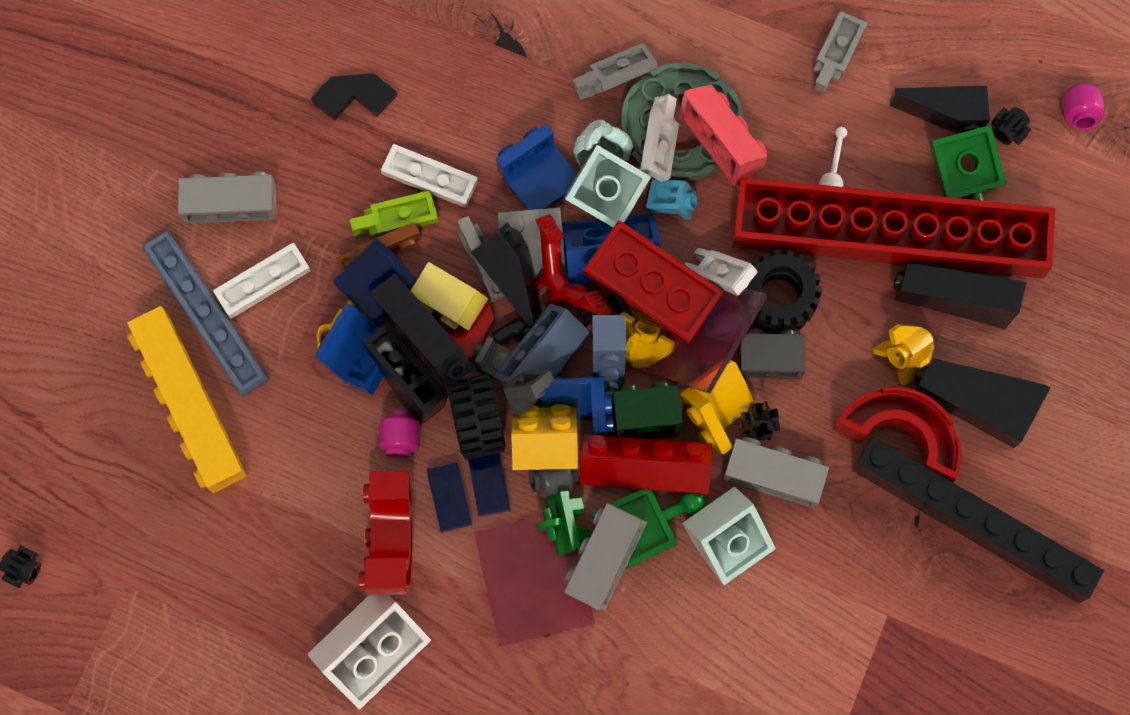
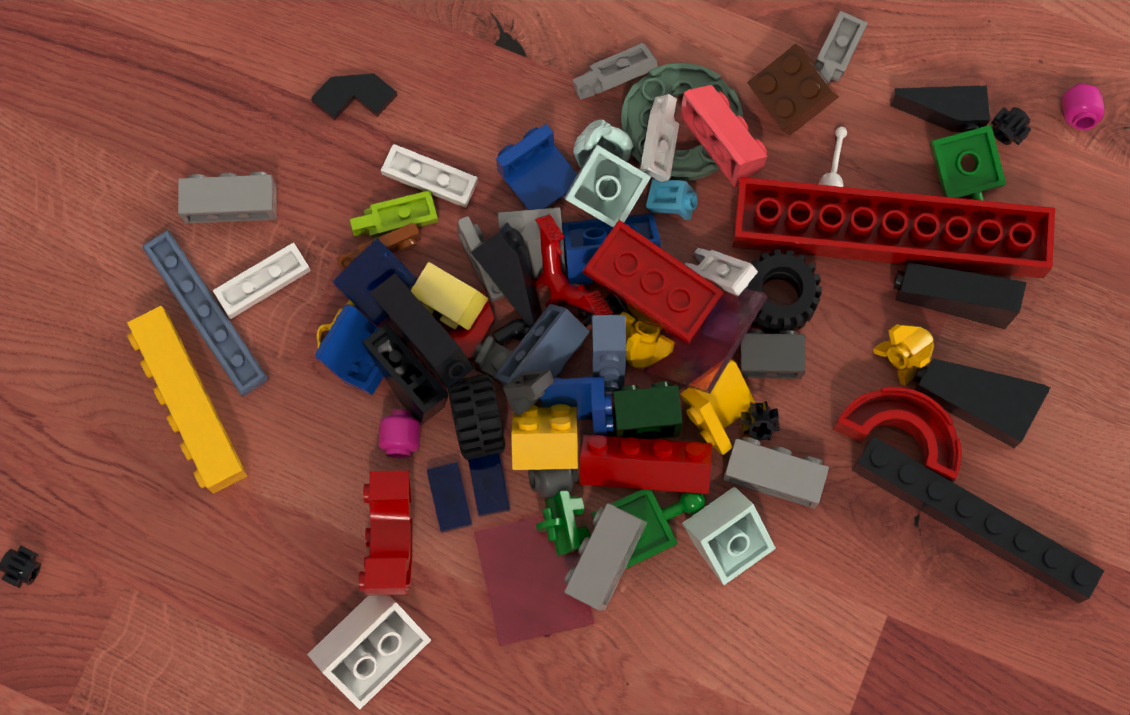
none -> reddish brown brick [747,44,839,135]

